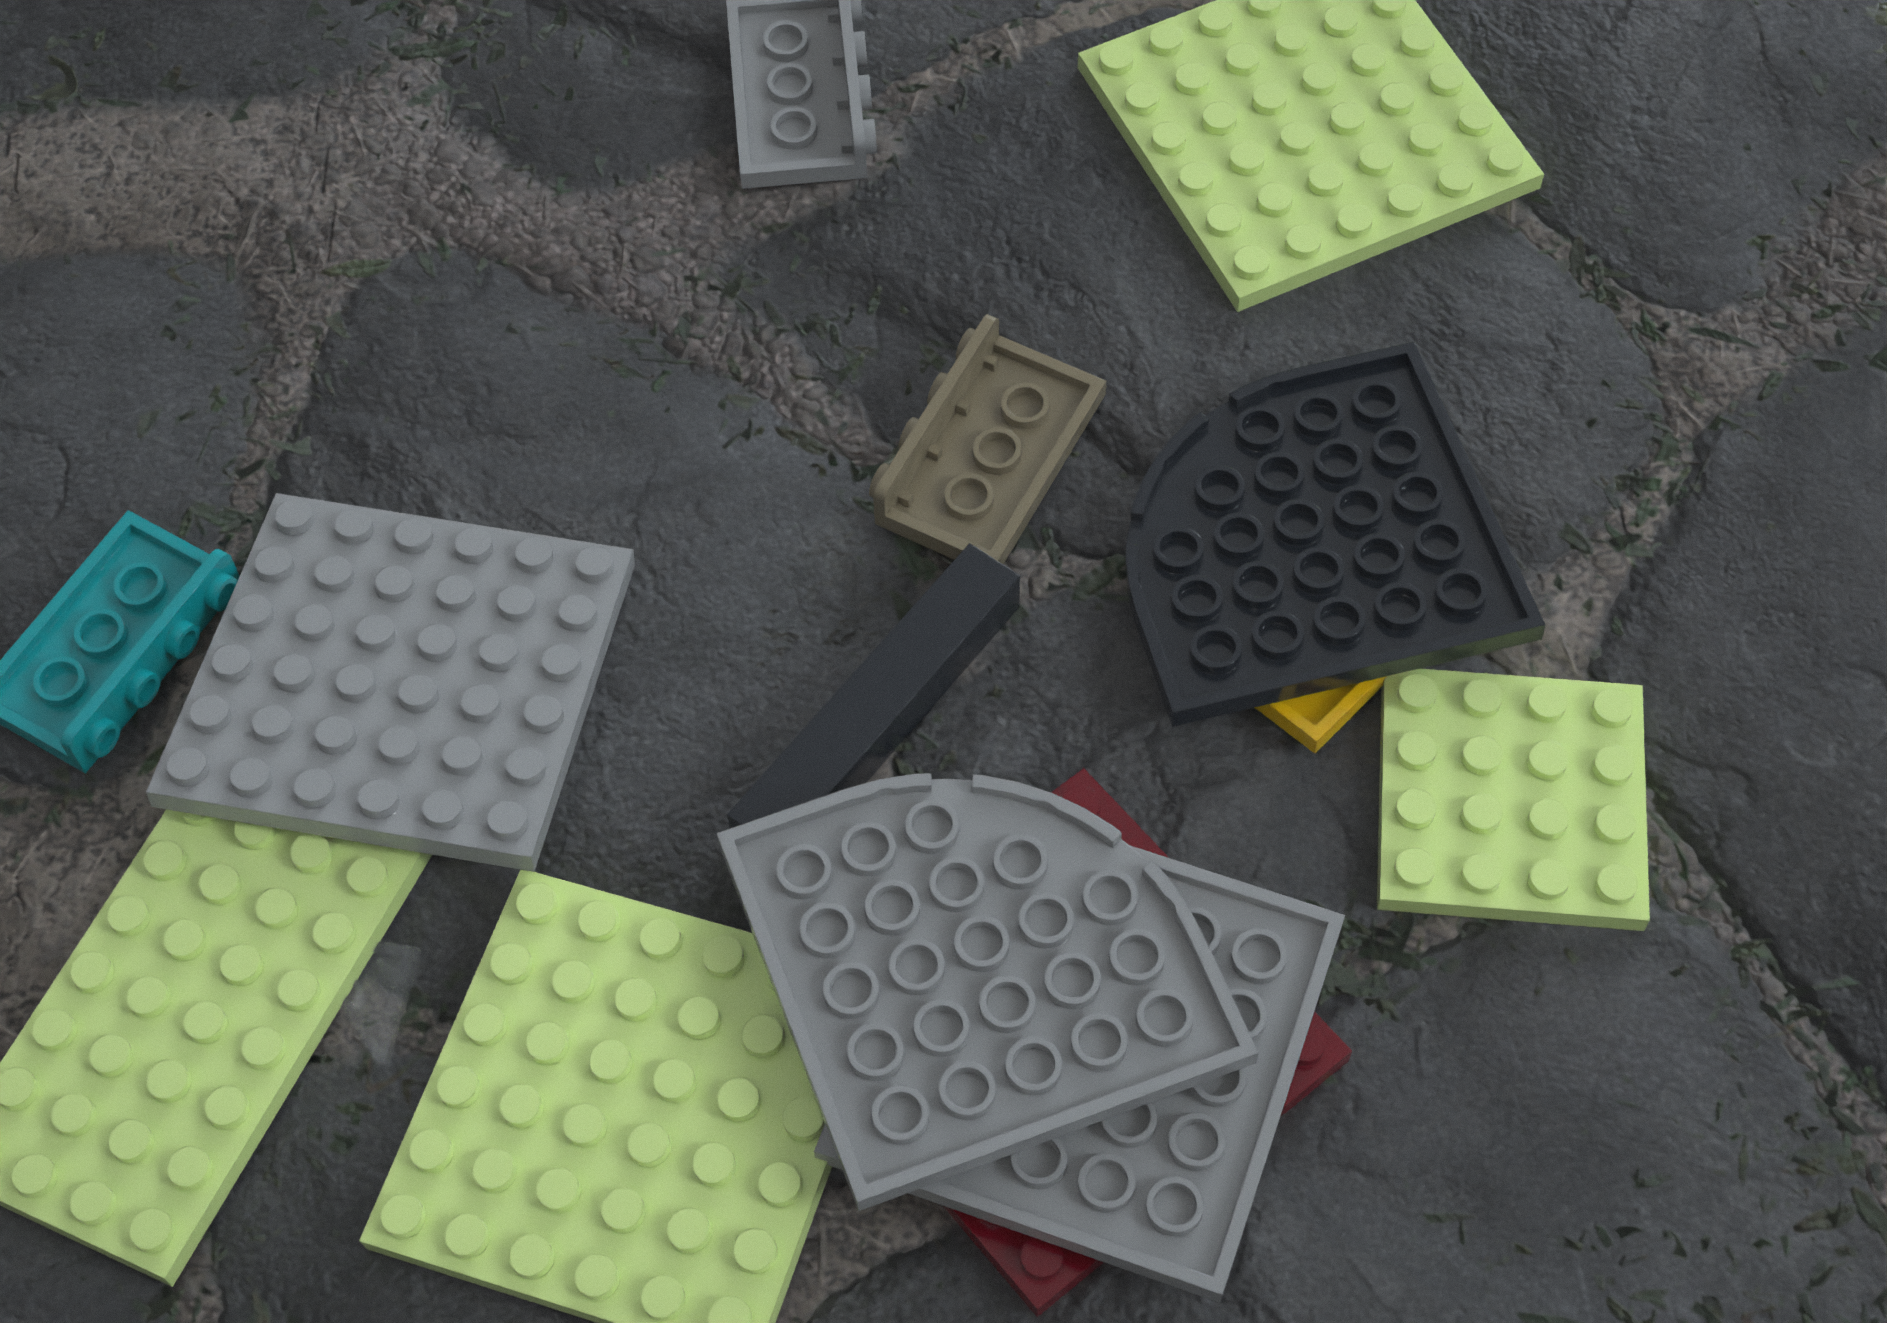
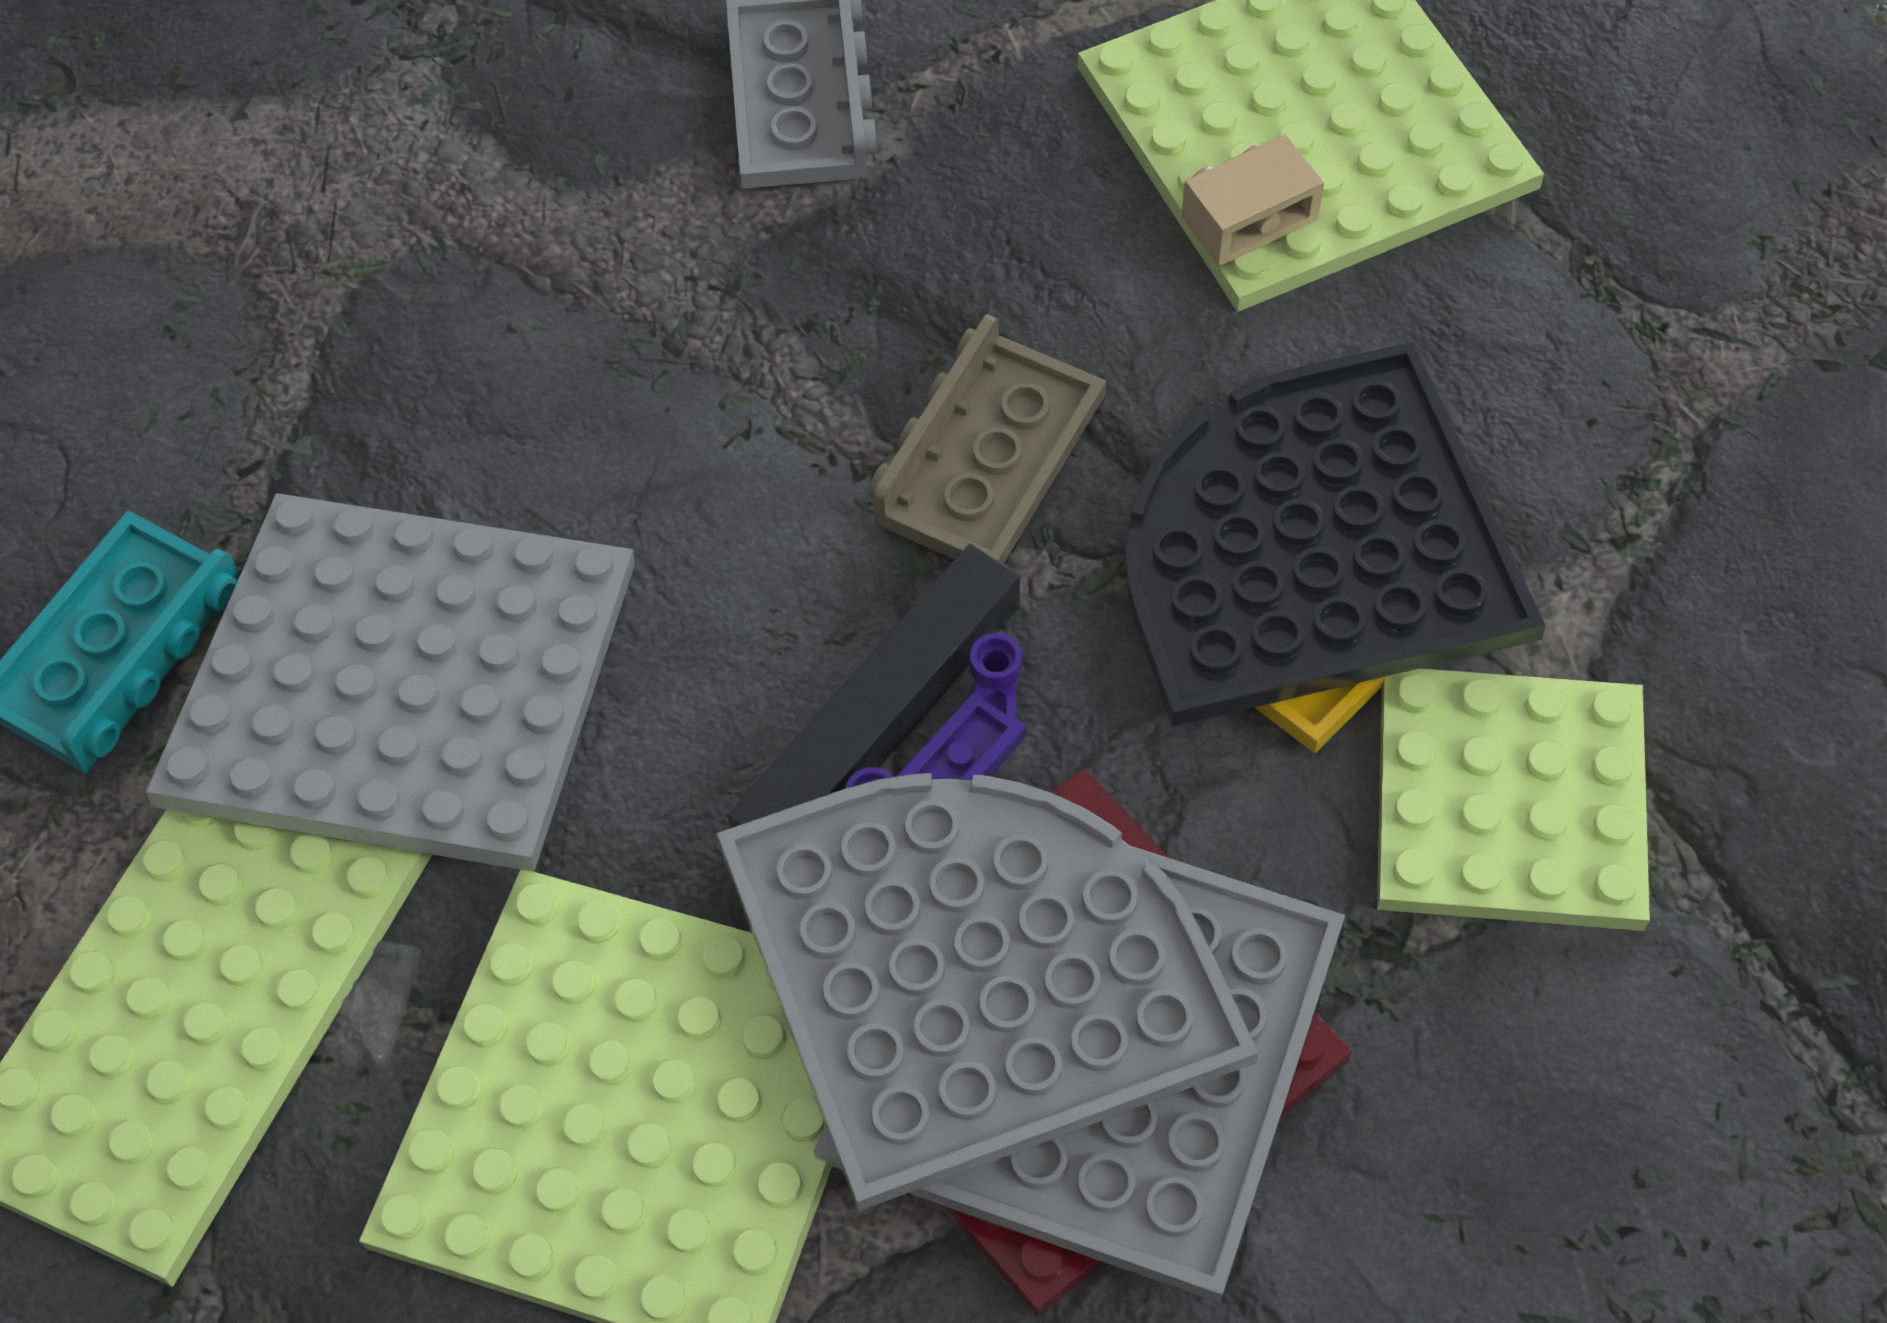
none -> dark purple plate [846,633,1026,788]
none -> tan brick [1181,134,1324,267]

